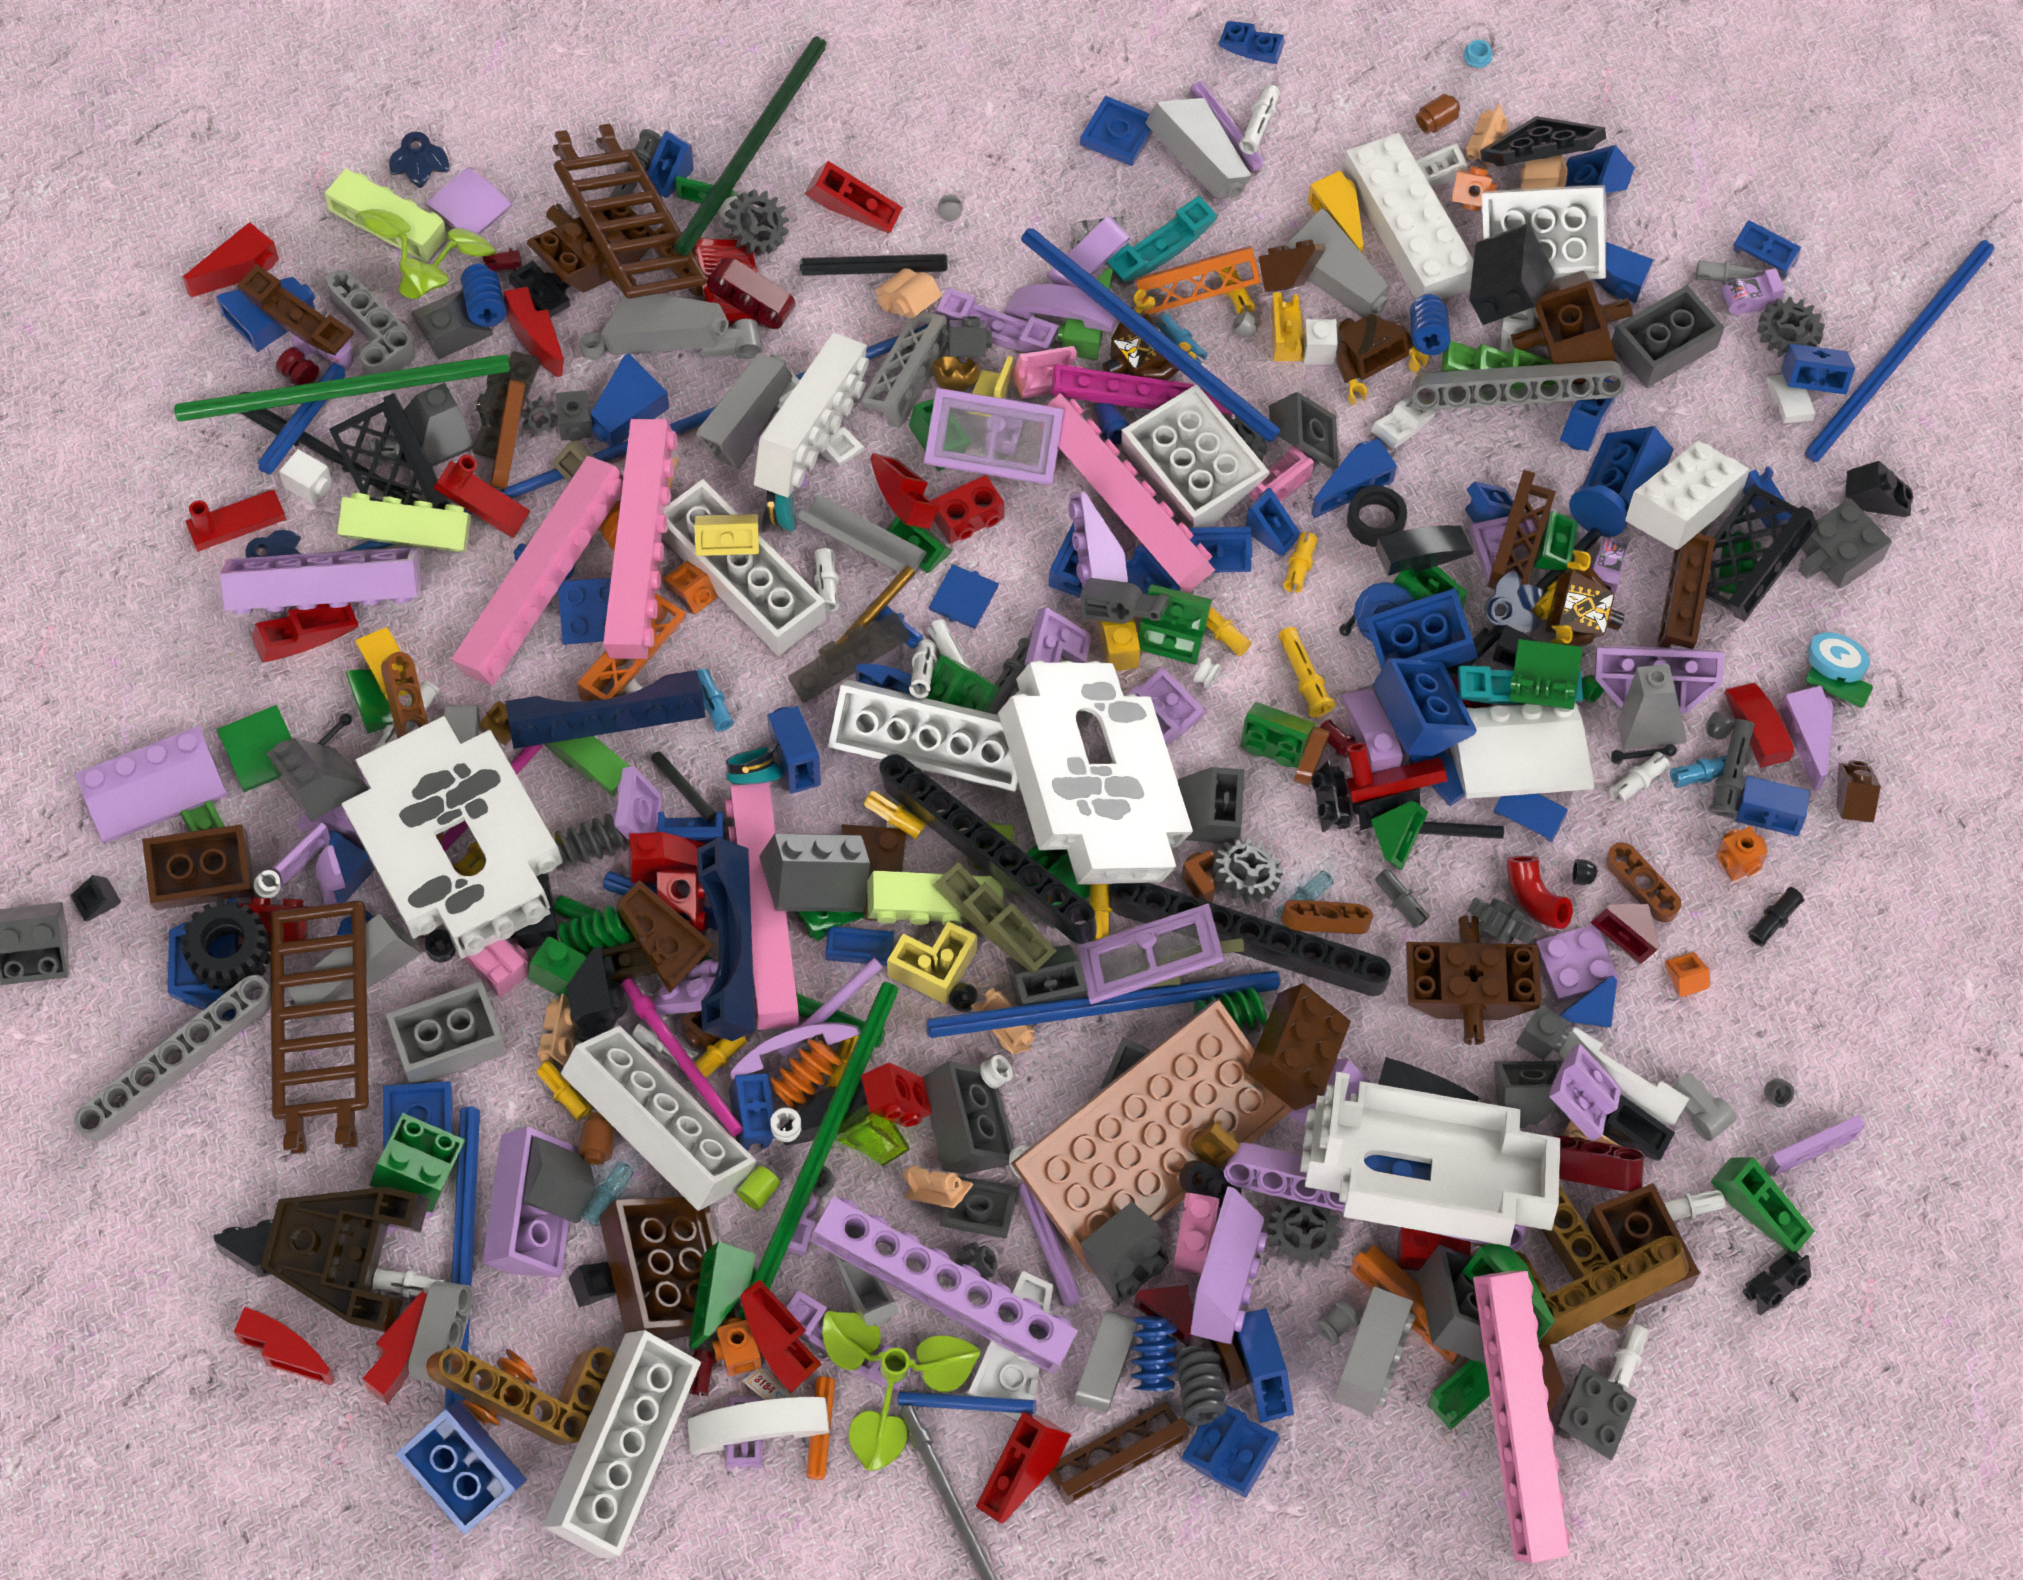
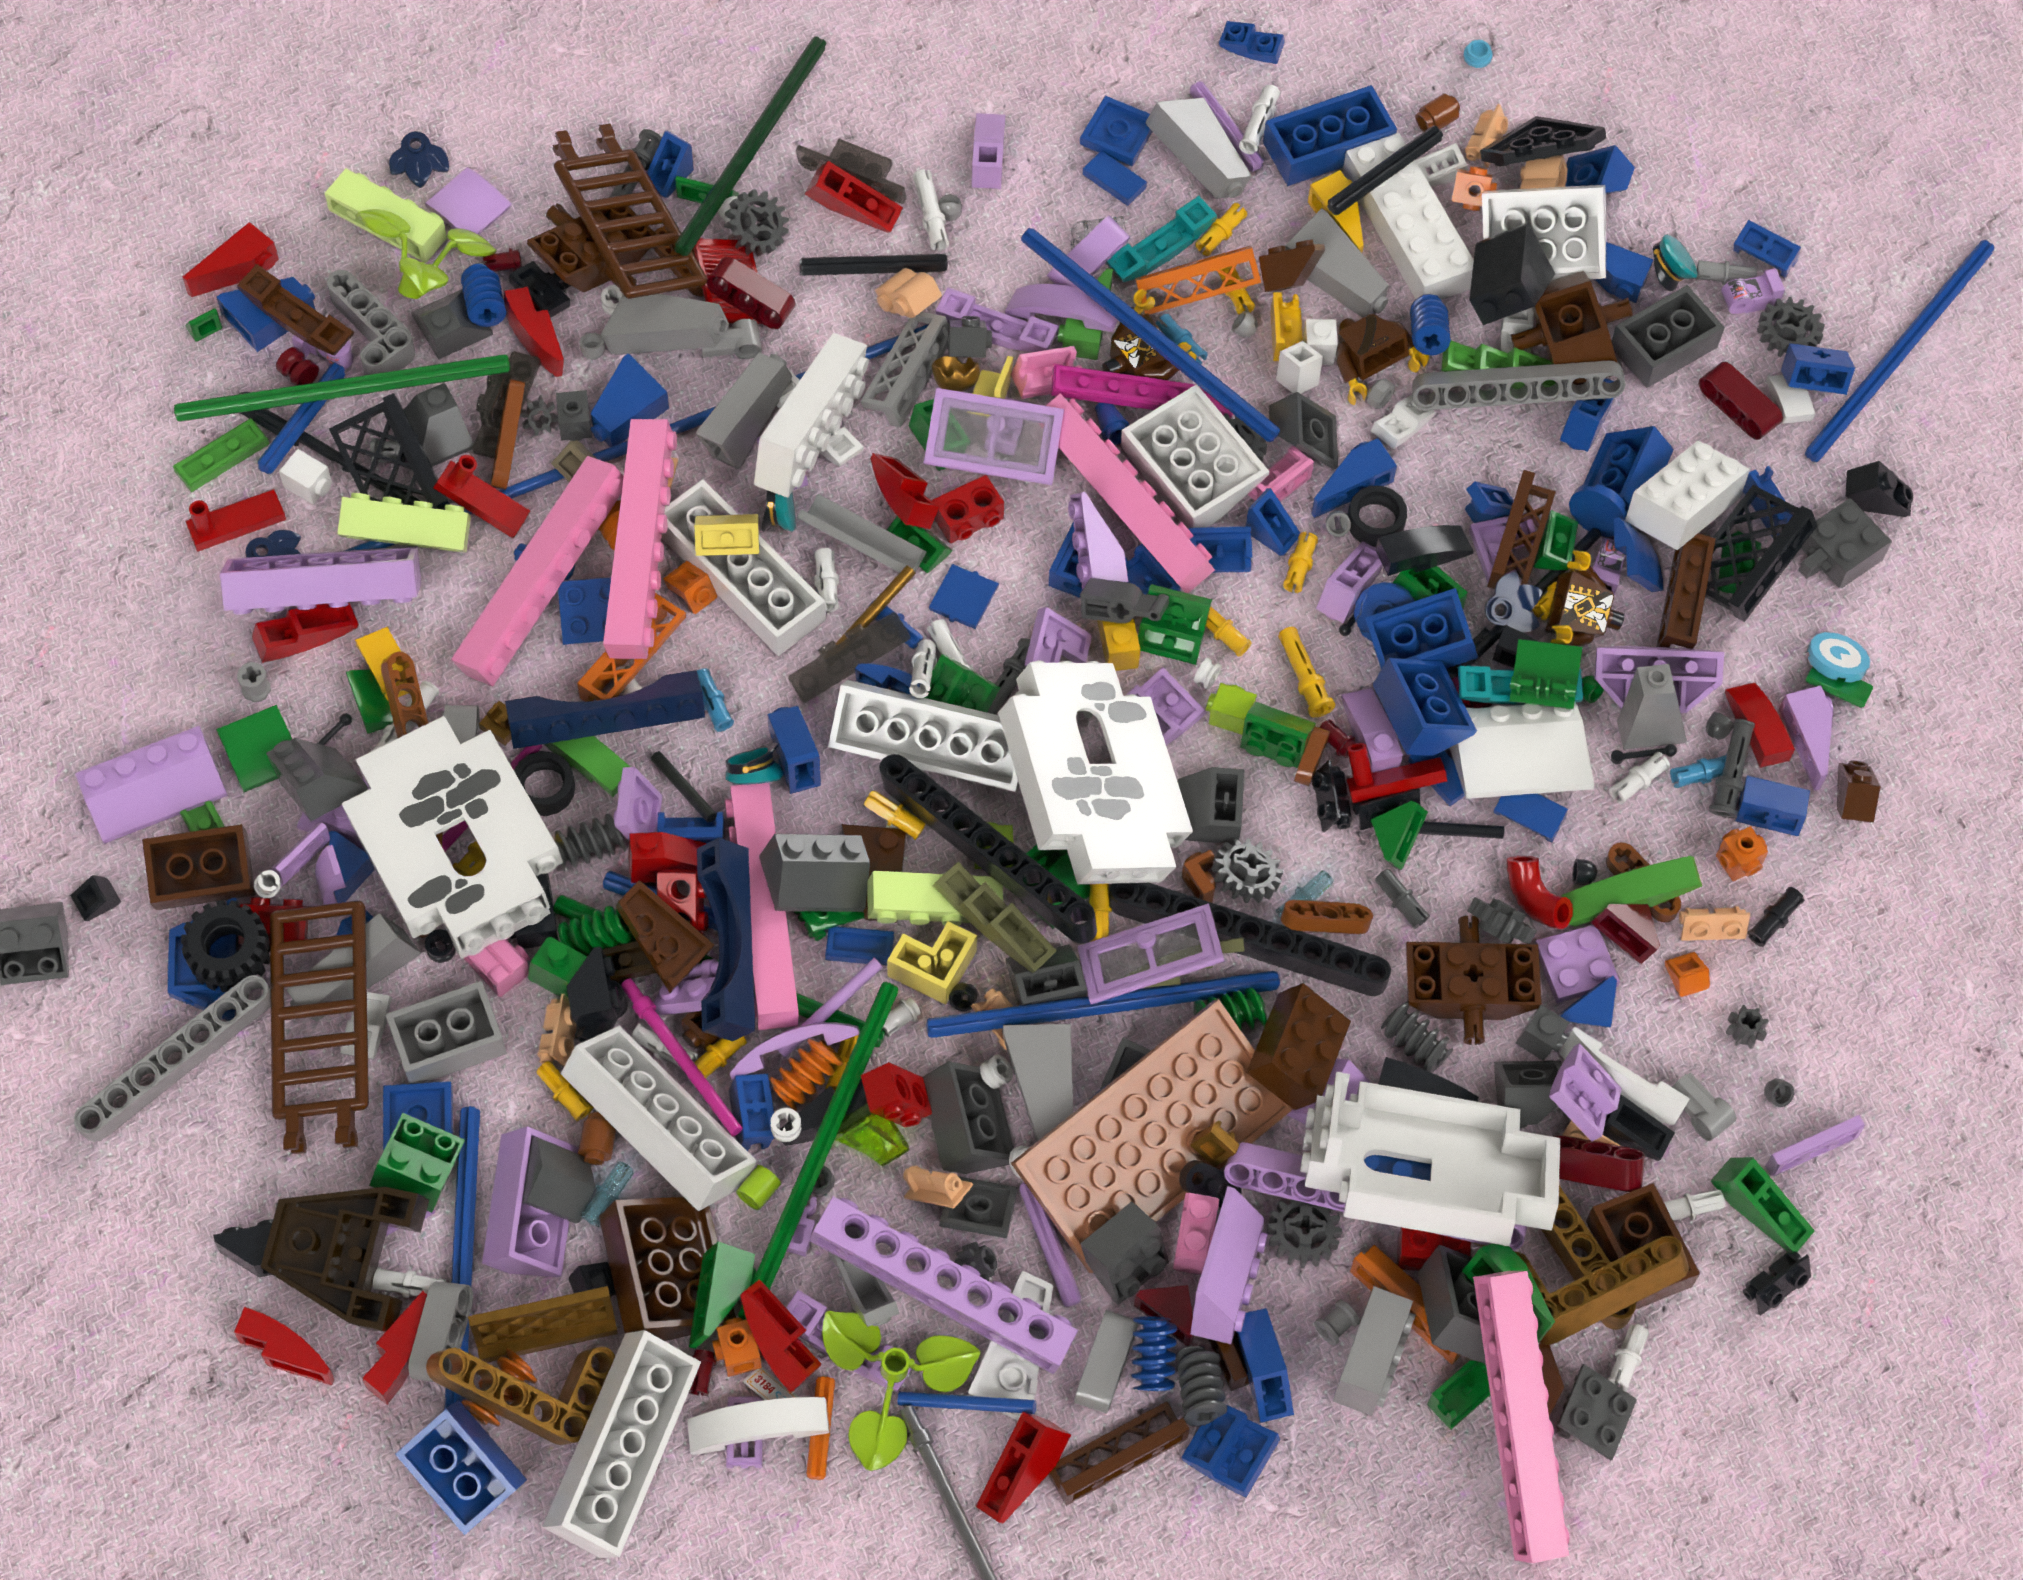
none -> bright green tile [173,418,269,493]
none -> green slope [185,308,222,342]
none -> light grey bush [237,662,271,702]
none -> white slope [340,992,392,1060]
none -> pearl gold fence [468,1286,618,1363]
none -> black tyre [514,751,575,816]
none -> white bush [601,285,623,315]
none -> clear smoke bracket [795,139,907,204]
none -> white pin [883,998,921,1037]
none -> white pin [913,169,949,251]
none -> lavender slope [972,113,1005,189]
none -> light grey slope [1002,1024,1073,1142]
none -> blue tile [1082,150,1147,206]
none -> yellow pin [1195,203,1247,256]
none -> lime brick [1205,683,1257,735]
none -> blue brick [1263,85,1397,186]
none -> white brick [1276,341,1323,394]
none -> lavender slope [1316,541,1383,623]
none -> light grey hinge [1326,510,1351,537]
none -> black axle [1327,126,1443,215]
none -> light grey tile [1367,378,1395,409]
none -> dark grey piece [1381,1001,1453,1073]
none -> bright green slope [1561,856,1702,927]
none -> blue slope [1614,517,1664,592]
none -> teal piece [1653,234,1697,291]
none -> light nougat hinge [1679,906,1750,941]
none -> dark red beam [1698,361,1783,440]
none -> dark grey gear [1726,1005,1769,1049]

